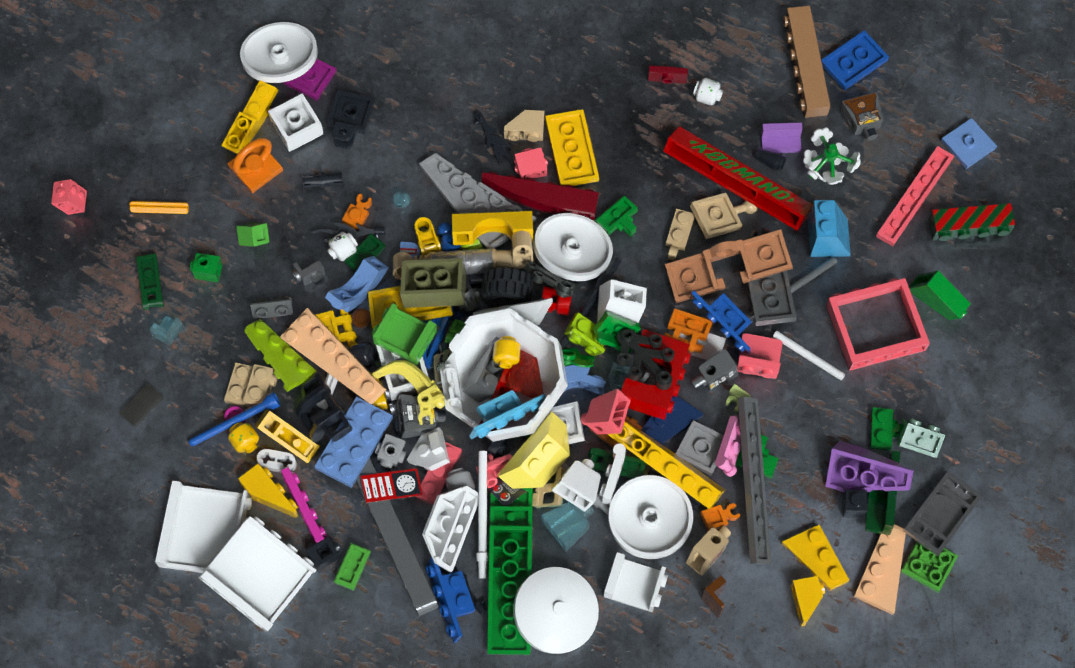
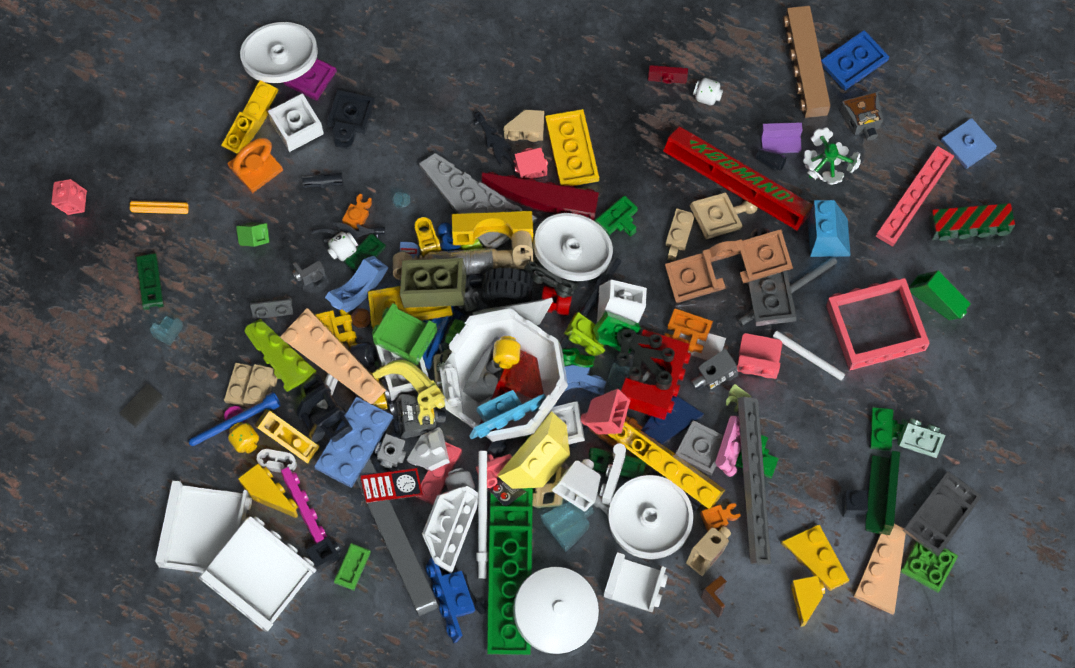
green brick [190,253,223,283] -> none
blue bracket [691,290,752,354] -> none
medium lavender wedge [825,441,914,492] -> none

